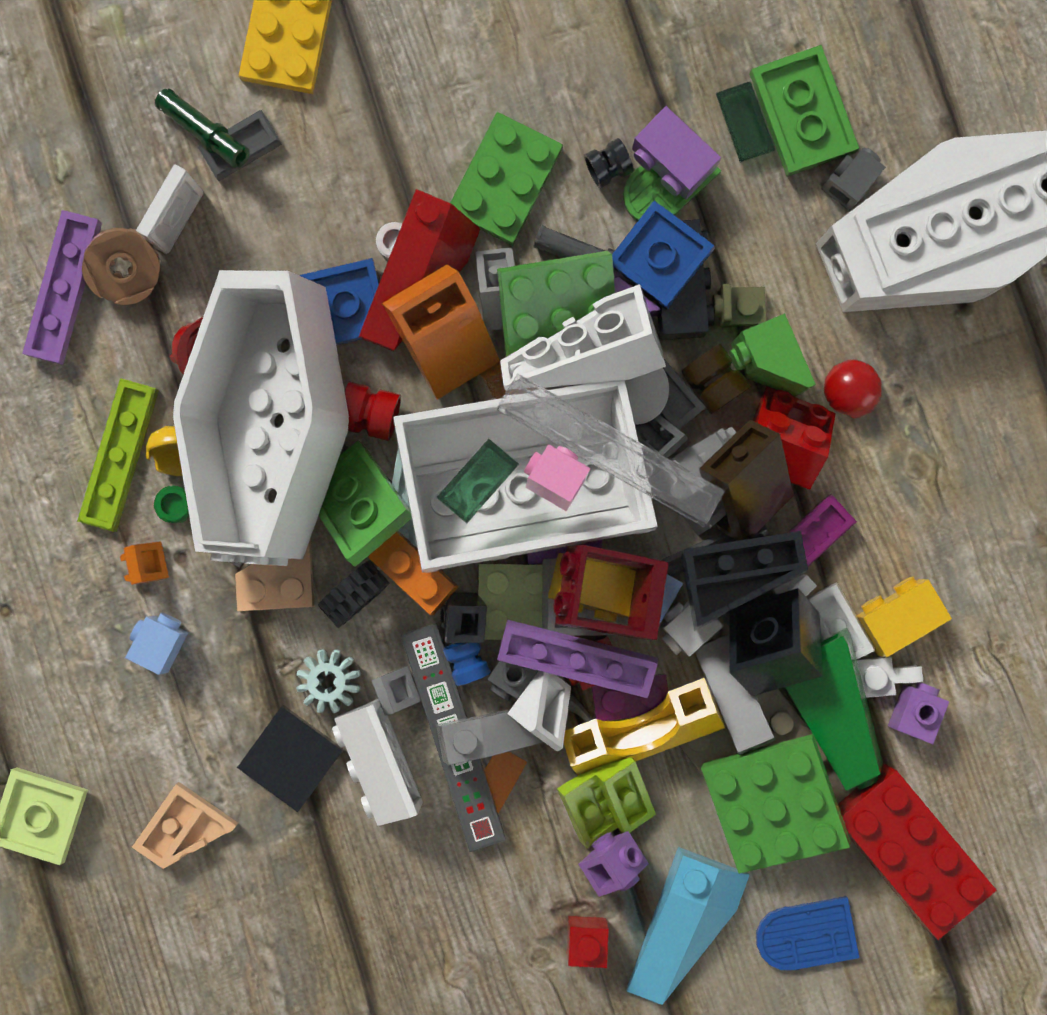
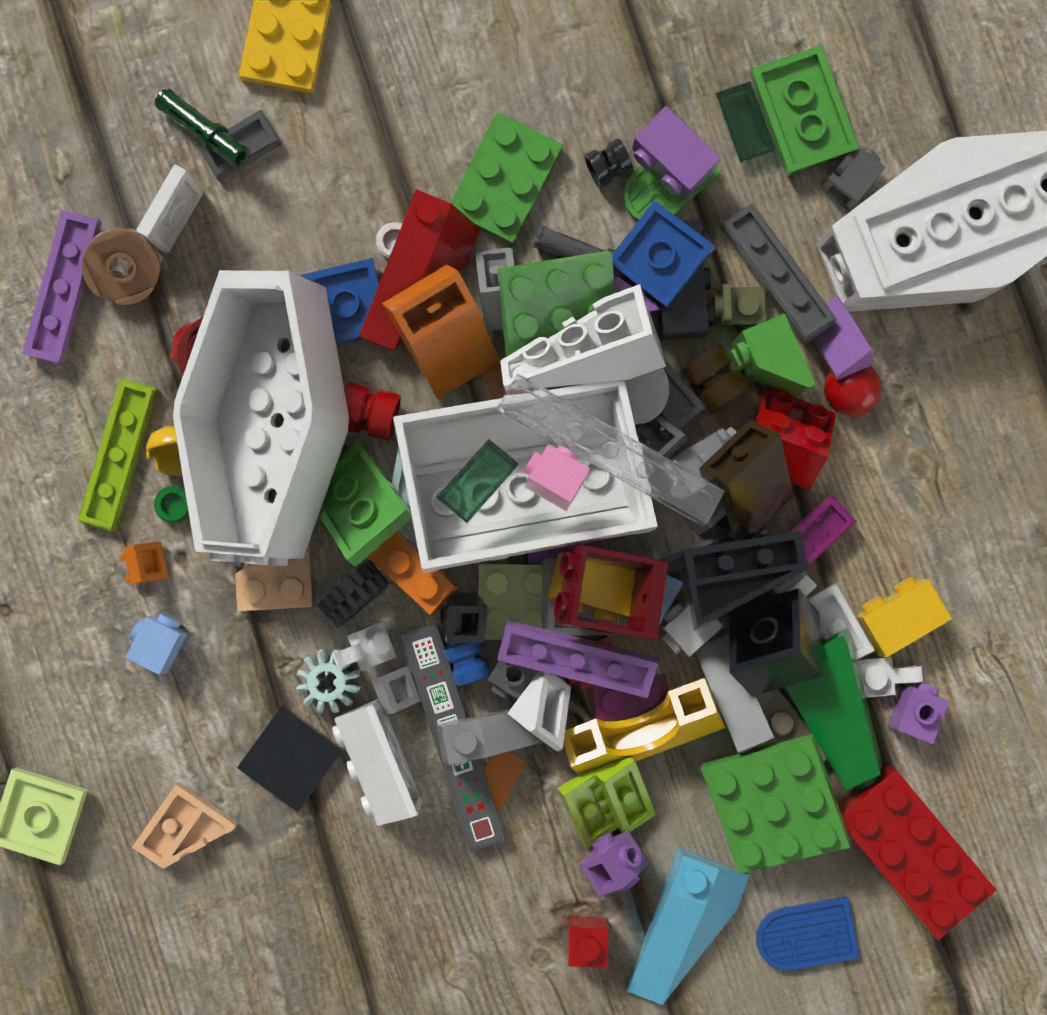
none -> white plate [332,622,396,671]
none -> dark grey tile [721,203,837,344]
none -> medium lavender slope [812,296,872,380]

